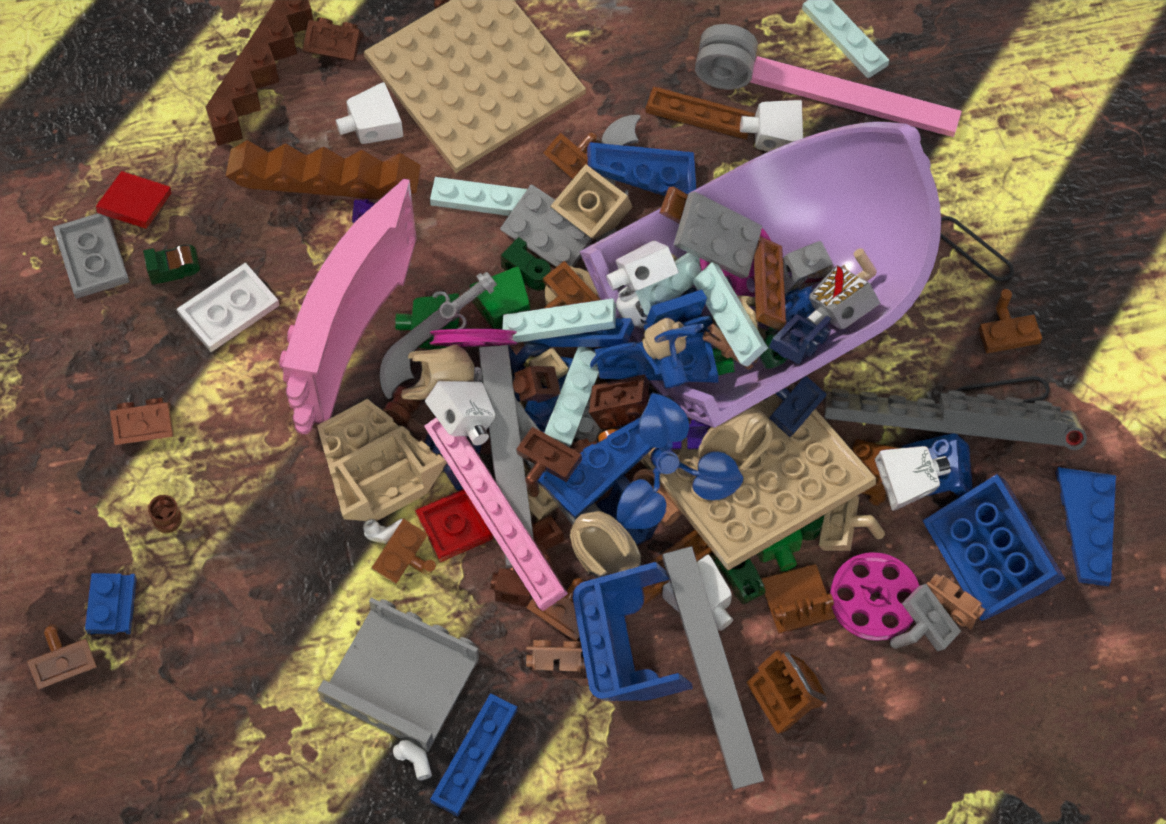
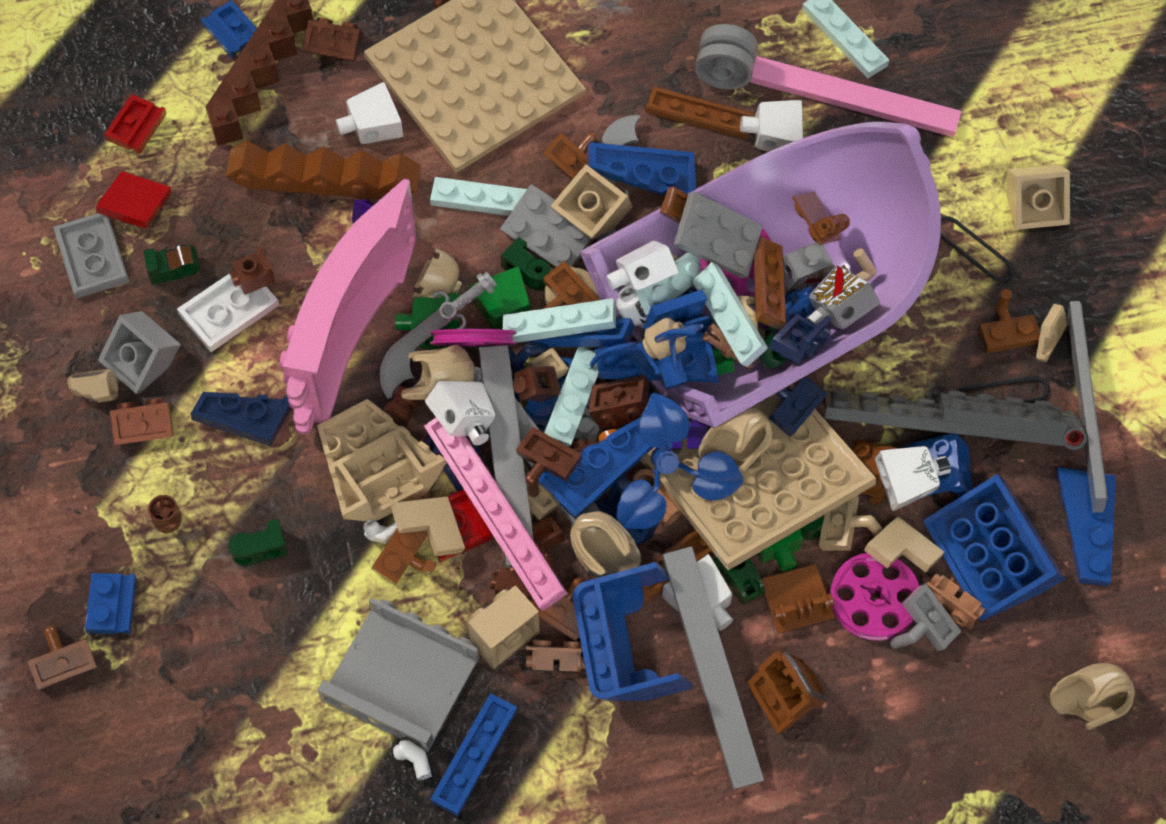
none -> tan rock [67,369,118,403]
none -> light grey slope [98,311,181,394]
none -> red plate [104,94,167,154]
none -> dark blue wing [190,392,291,447]
none -> blue plate [200,0,257,59]
none -> dark green leg [228,519,288,566]
none -> copper brick [229,247,275,295]
none -> tan tile [391,496,465,556]
none -> tan cylinder [411,248,462,299]
none -> tan brick [468,585,540,669]
none -> dark orange hinge [792,191,850,246]
none -> tan tile [864,516,944,573]
none -> tan slope [1007,164,1070,230]
none -> tan tile [1036,304,1068,363]
none -> tan hair [1050,663,1135,730]
none -> light grey tile [1067,301,1107,513]

